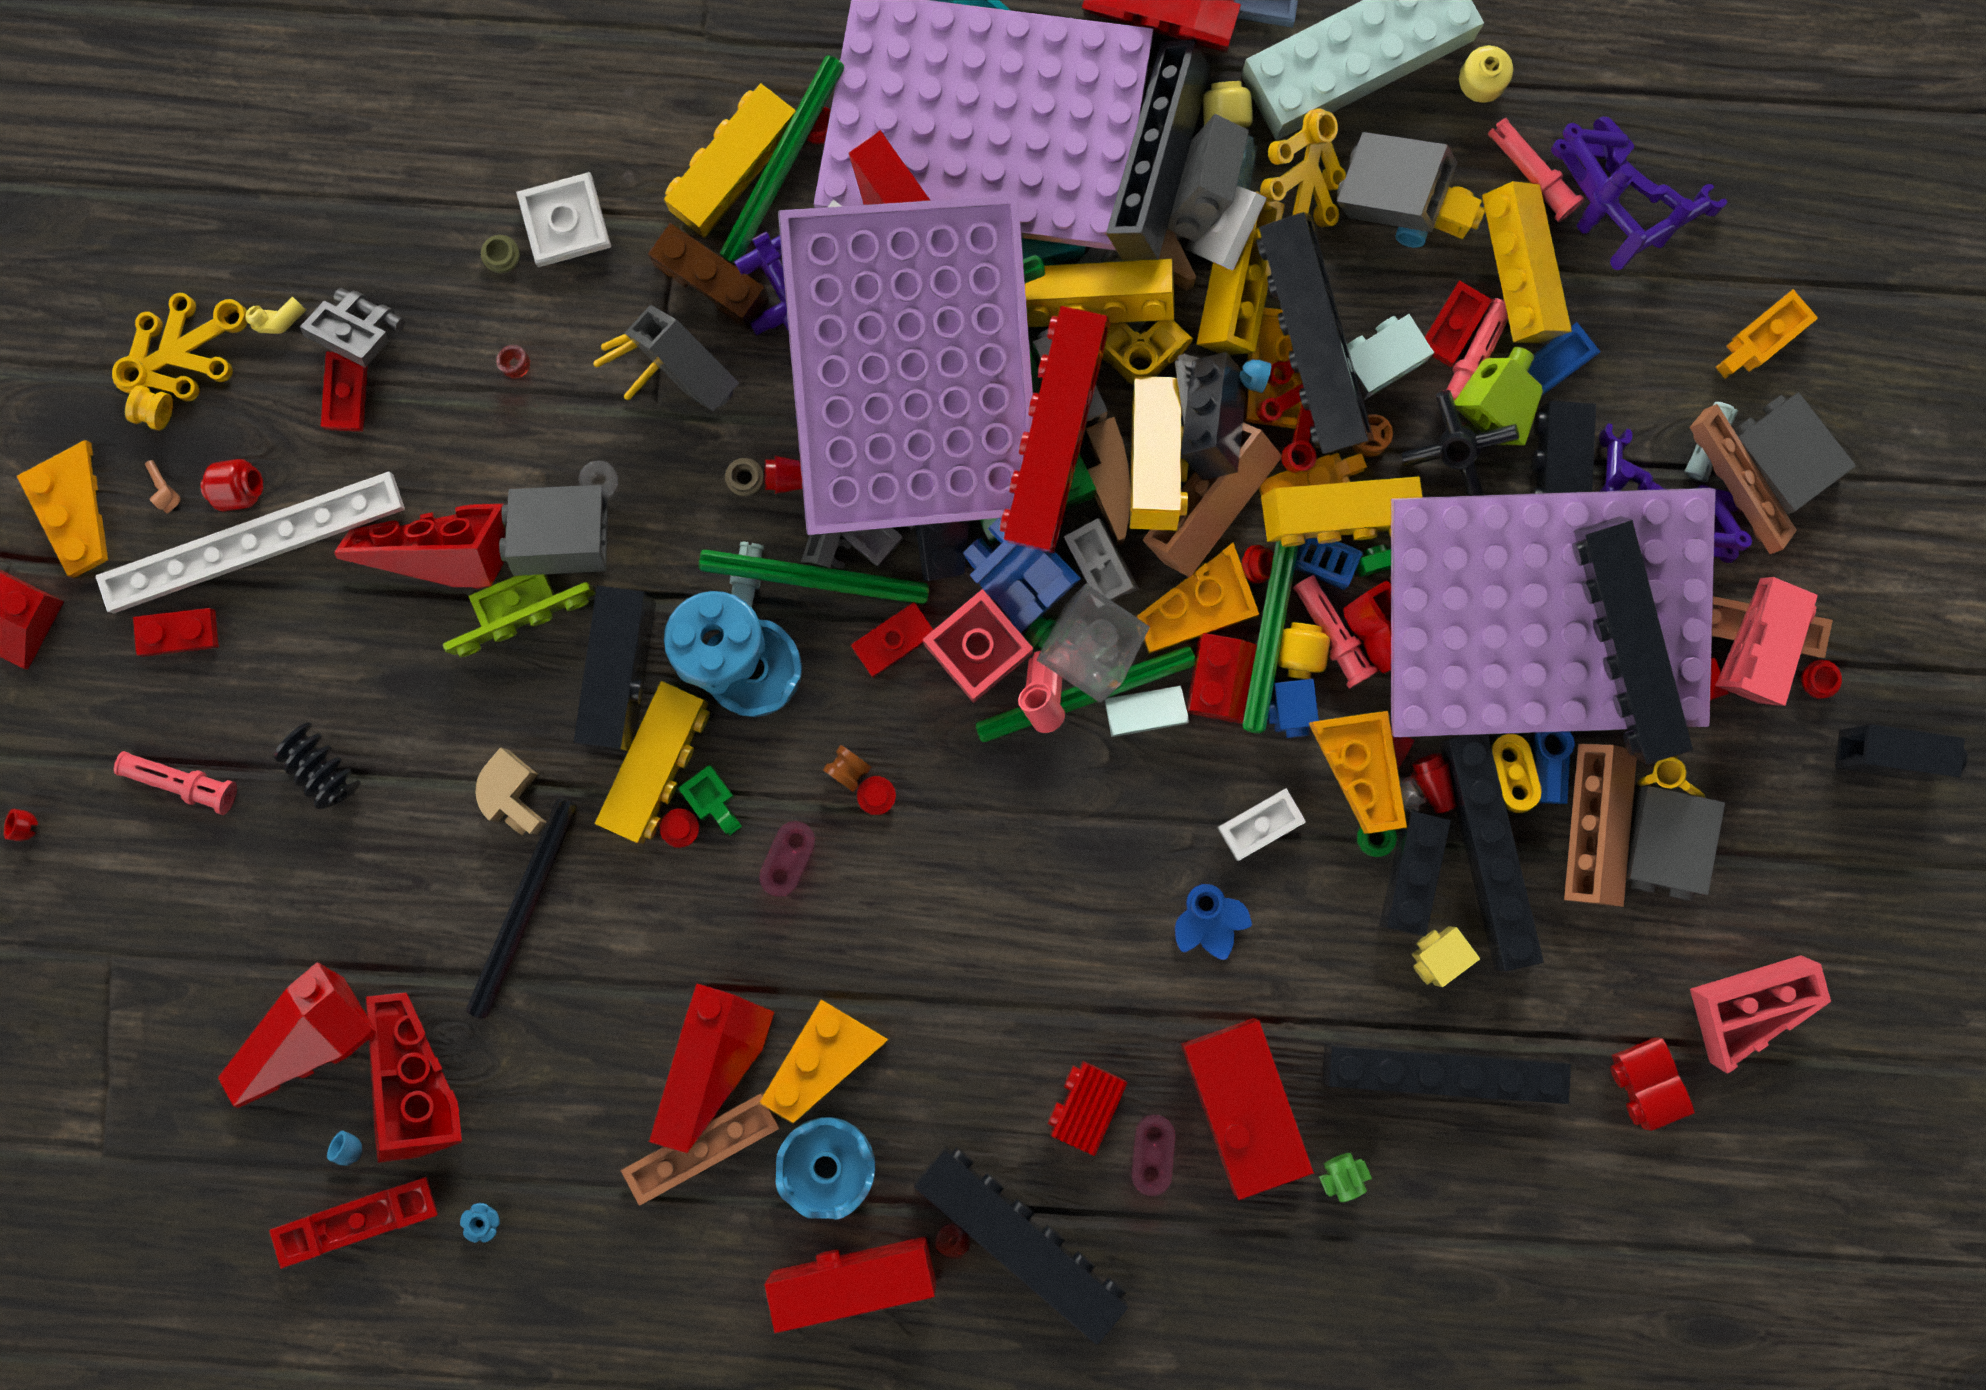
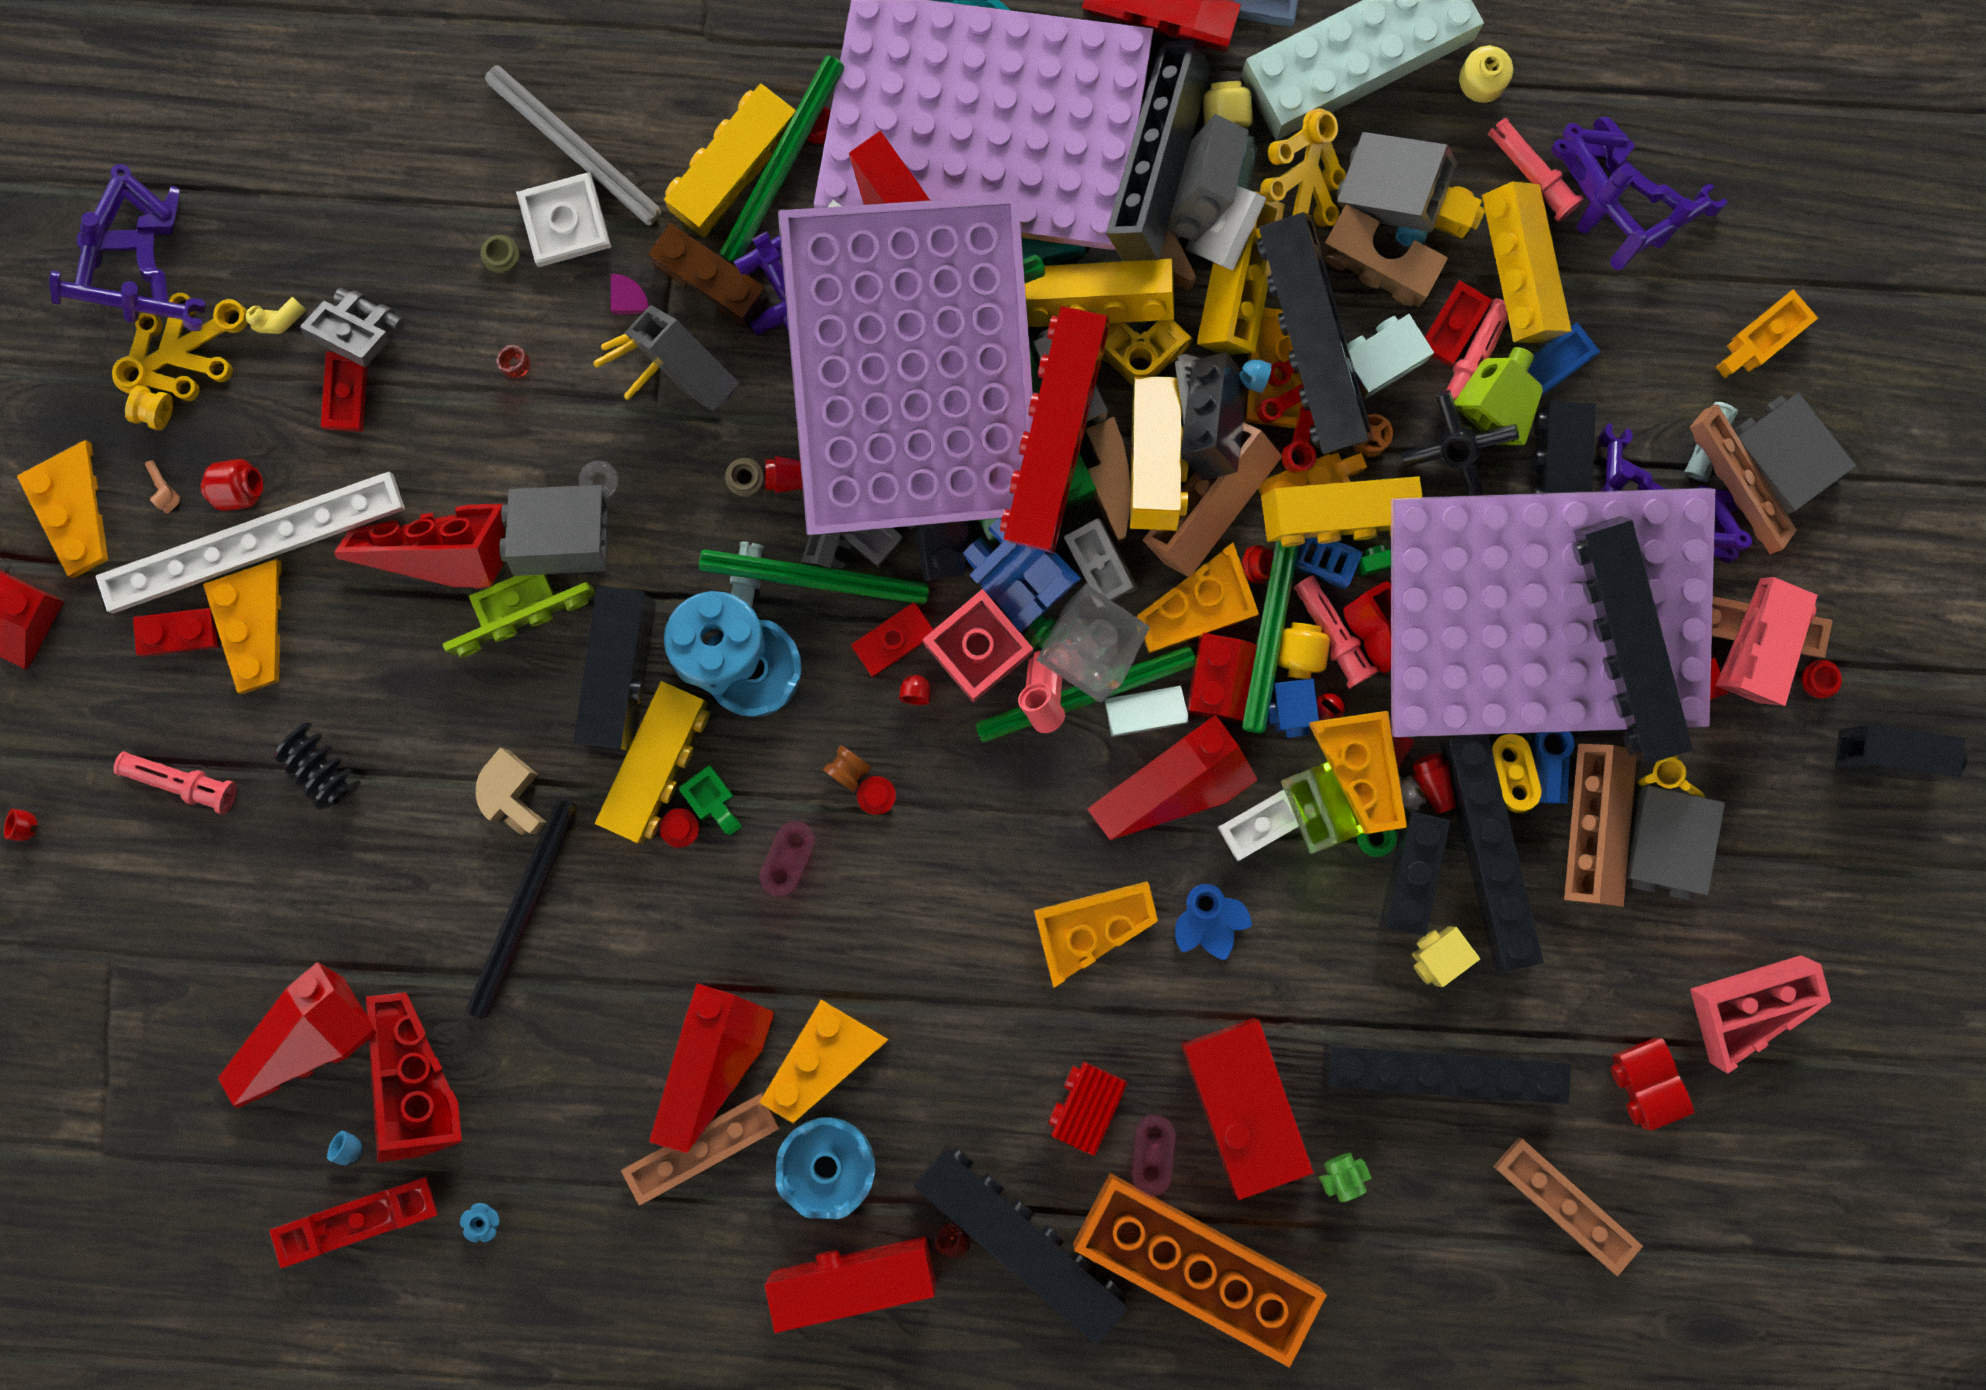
none -> dark purple piece [49,164,205,331]
none -> light orange wing [203,559,282,694]
none -> light grey axle [485,65,661,225]
none -> magenta tile [611,274,650,314]
none -> red hinge [899,675,931,706]
none -> light orange wing [1034,881,1158,988]
none -> orange brick [1073,1173,1327,1368]
none -> red wedge [1087,715,1257,840]
none -> clear neon green brick [1281,762,1364,854]
none -> red hinge [1316,693,1345,721]
none -> medium nougat arch [1321,204,1448,307]
none -> nougat plate [1493,1137,1643,1276]

